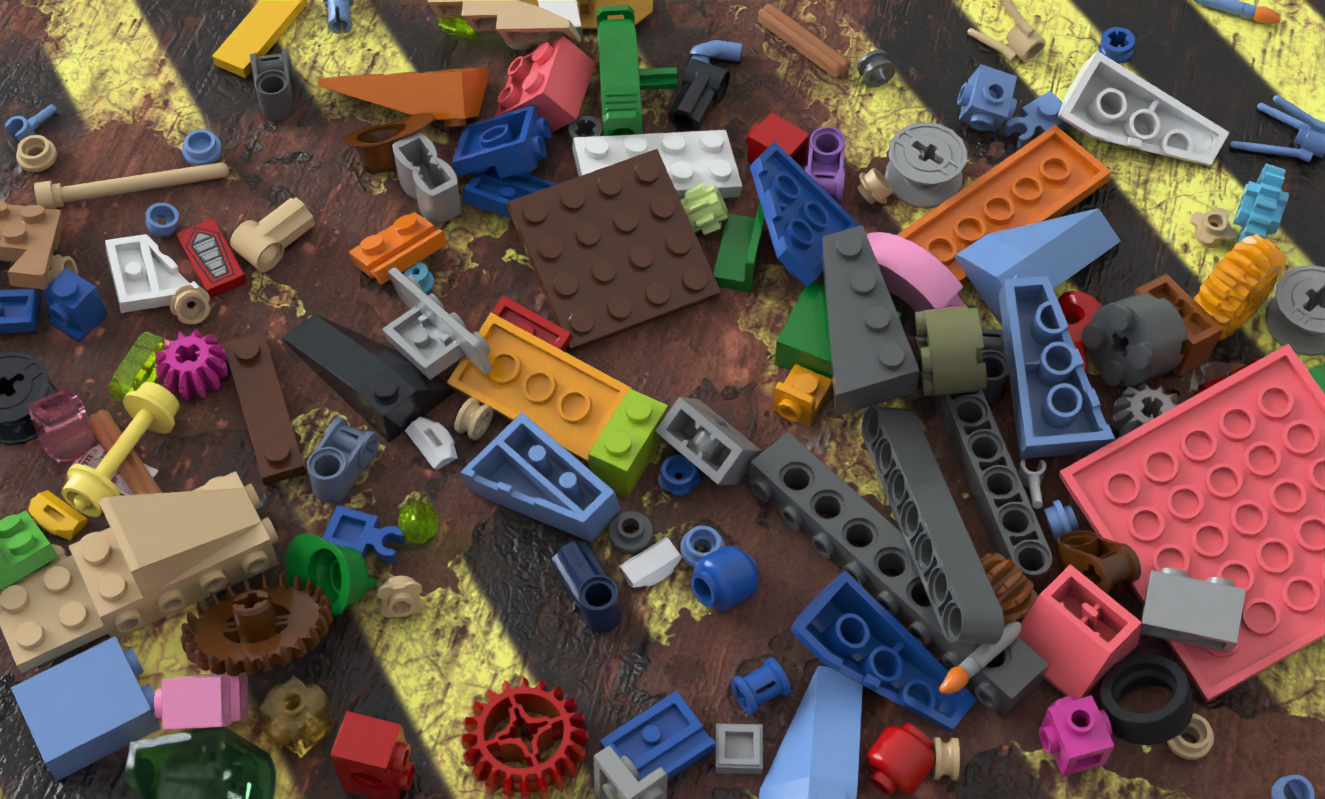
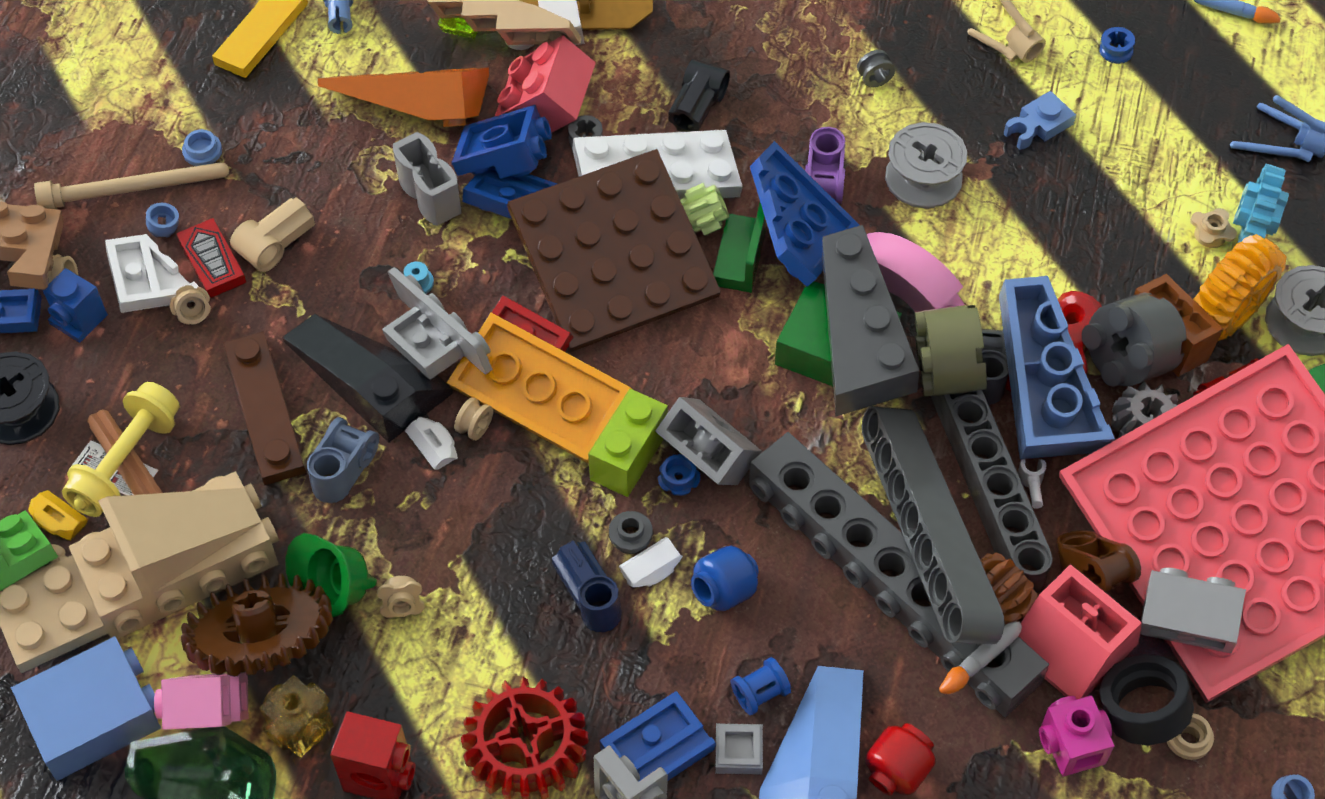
medium blue hand [5,104,57,142] -> none
tan plate [16,135,57,172] -> none
clear pink brick [26,388,98,463] -> none
clear neon green beam [109,332,168,402] -> none
dark pink gear [155,328,228,402] -> none
dark grey piece [250,48,295,121] -> none
blue plate [322,505,406,564] -> none
reddish brown piece [343,113,435,174] -> none
orange plate [348,212,448,285] -> none
clear neon green plate [398,500,439,544] -> none
medium blue wedge [460,412,622,542] -> none
green piece [596,5,678,136] -> none
medium blue plate [680,526,725,567] -> none
medium blue arm [689,40,743,64] -> none
red brick [746,112,810,166] -> none
nougat axle [758,4,849,78] -> none
light orange bracket [772,364,833,426] -> none
blue wedge [790,570,977,732] -> none
tan plate [857,168,894,204] -> none
orange plate [897,125,1112,286] -> none
tan bush [932,737,960,780] -> none
medium blue wedge [954,208,1121,324] -> none
medium blue brick [957,64,1017,132] -> none
medium blue plate [1043,499,1079,543] -> none
white wedge [1058,51,1230,166] -> none

